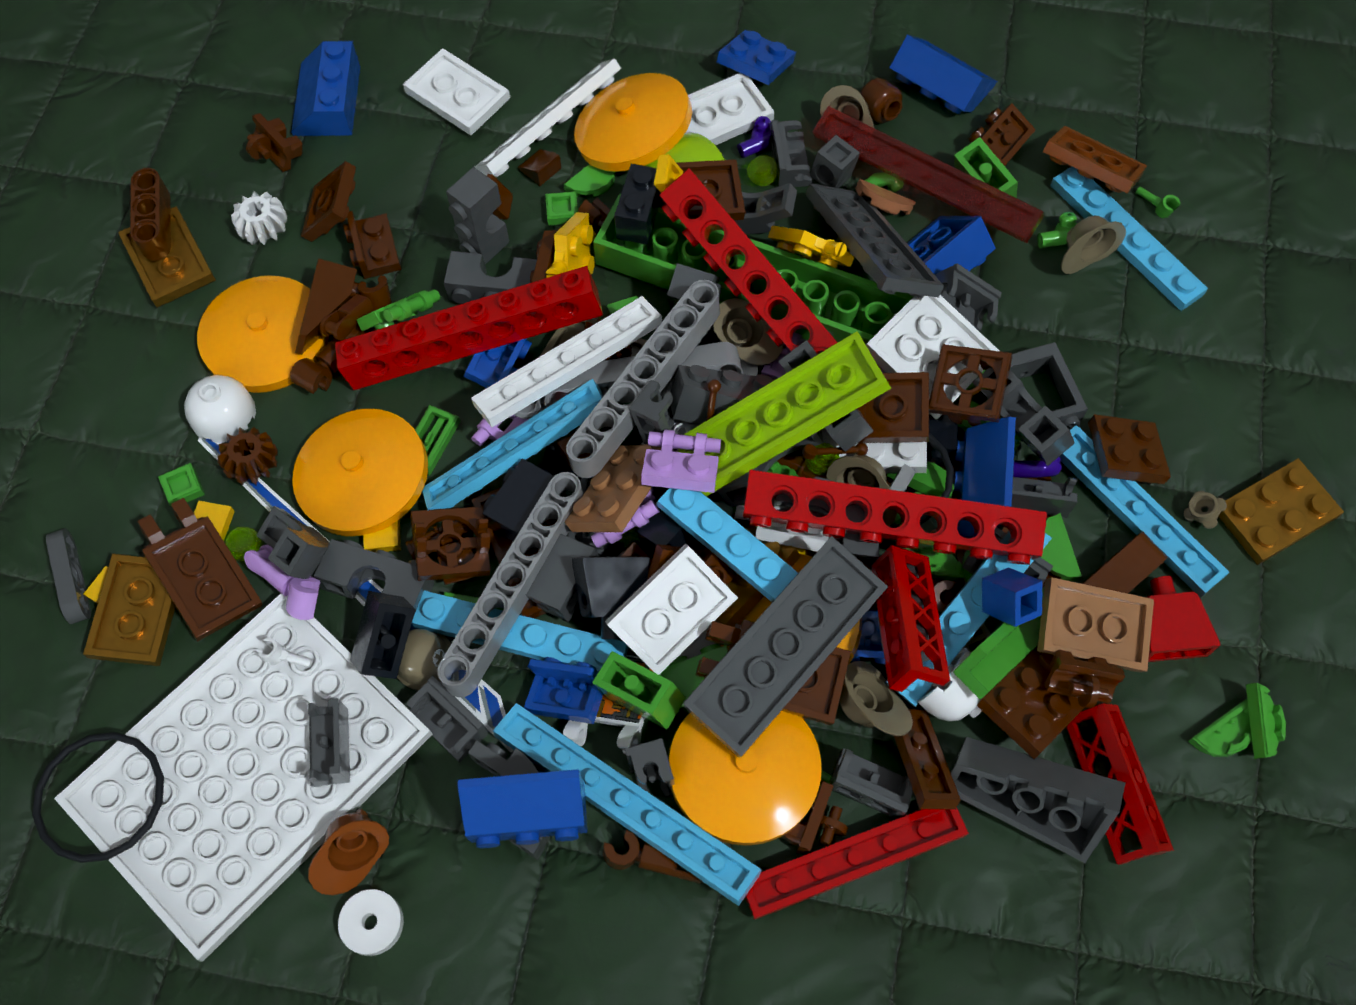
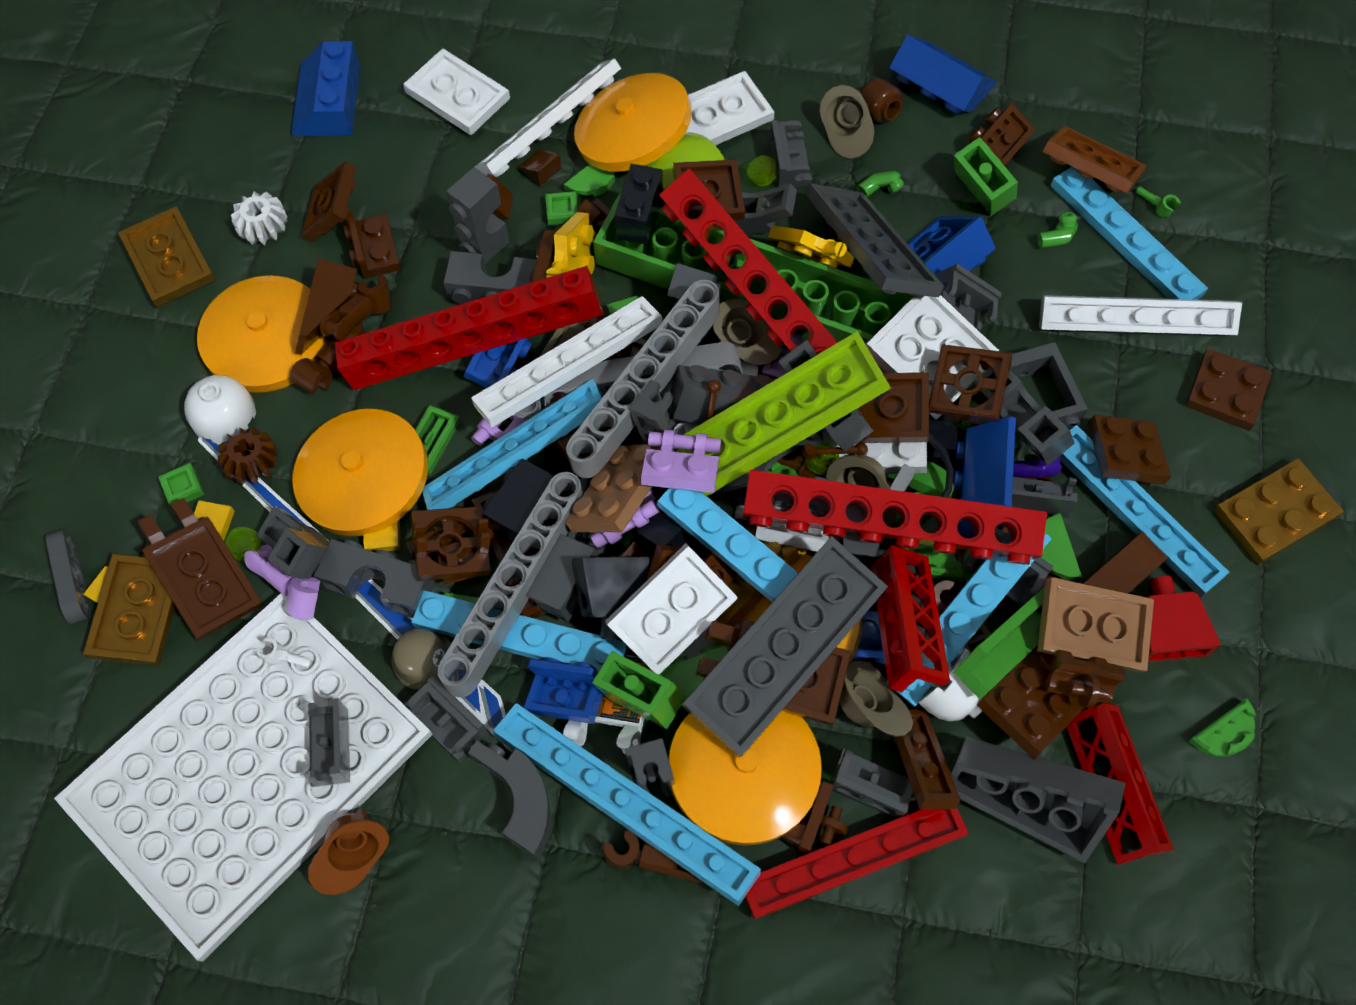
black piece [32,732,164,863] -> none
reddish brown beam [130,168,171,261] -> none
reddish brown hips [246,113,303,172] -> none
white piece [338,889,404,956] -> none
black brick [350,591,415,679] -> none
bright green plate [356,289,440,331] -> none
blue slope [458,769,588,848] -> none
yellow tile [654,154,683,193] -> none
blue plate [717,30,796,85] -> none
dark purple arm [737,116,771,158] -> none
dark grey brick [810,135,860,188] -> none
clear red plate [812,106,1044,244] -> none
nougat tile [855,179,916,215] -> none
blue brick [982,567,1043,627] -> none
dark tan piece [1061,215,1126,274] -> none
dark tan plate [1184,491,1227,529] -> none
bright green tile [1246,683,1286,759] -> none
none -> white plate [1039,295,1242,335]
none -> reddish brown plate [1185,348,1272,431]

